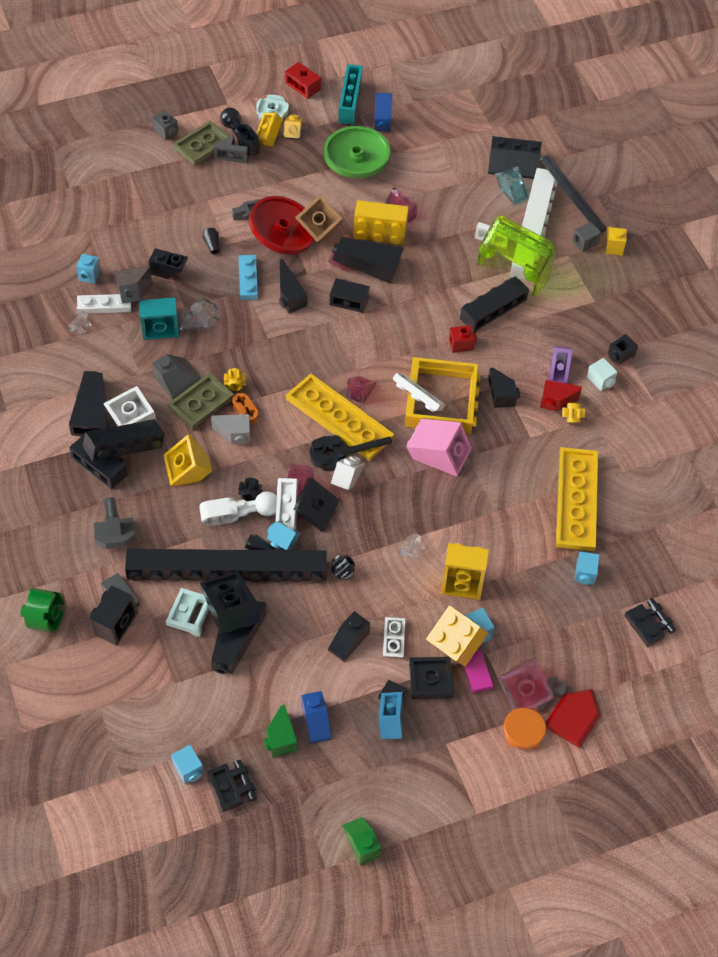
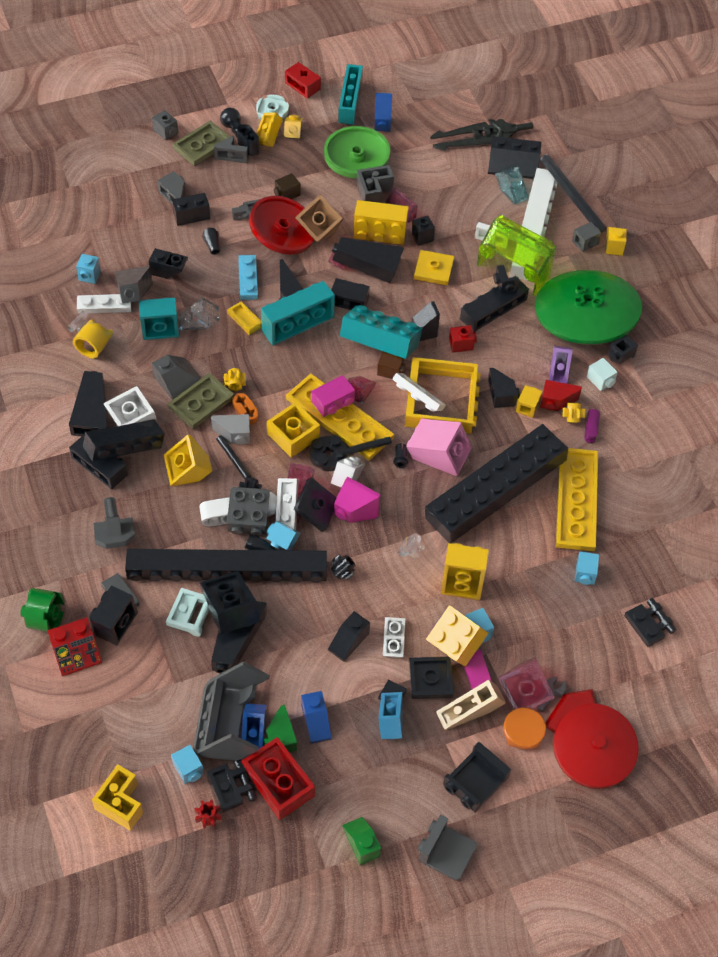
none -> red slope [47,617,102,676]
none -> yellow piece [73,319,113,359]
none -> yellow brick [92,764,143,831]
none -> dark grey slope [158,171,185,204]
none -> black brick [172,193,210,226]
none -> dark grey windscreen [193,661,270,761]
none -> red gear [194,799,221,829]
none -> black bar [216,435,251,480]
none -> yellow tile [227,301,262,335]
none -> dark grey bracket [227,487,270,536]
none -> blue slope [242,704,267,749]
none -> red slope [242,737,315,821]
none -> teal brick [261,280,335,346]
none -> yellow brick [267,402,320,458]
none -> dark brown brick [274,173,301,199]
none -> dark pink brick [311,375,355,417]
none -> dark pink slope [334,476,381,523]
none -> teal brick [339,305,422,359]
none -> dark grey brick [357,165,394,203]
none -> reddish brown brick [377,351,406,379]
none -> black pin [393,443,408,468]
none -> black brick [411,216,435,246]
none -> black slope [412,301,440,341]
none -> yellow plate [414,250,454,286]
none -> dark grey bracket [418,814,477,881]
none -> black brick [425,424,568,543]
none -> pearl dark grey sword [430,119,533,150]
none -> tan slope [436,680,506,730]
none -> black panel [443,742,511,813]
none -> black bracket [493,265,519,293]
none -> yellow brick [516,385,542,418]
none -> green dish [535,270,642,344]
none -> red dish [553,703,639,789]
none -> magenta bar [584,409,600,443]

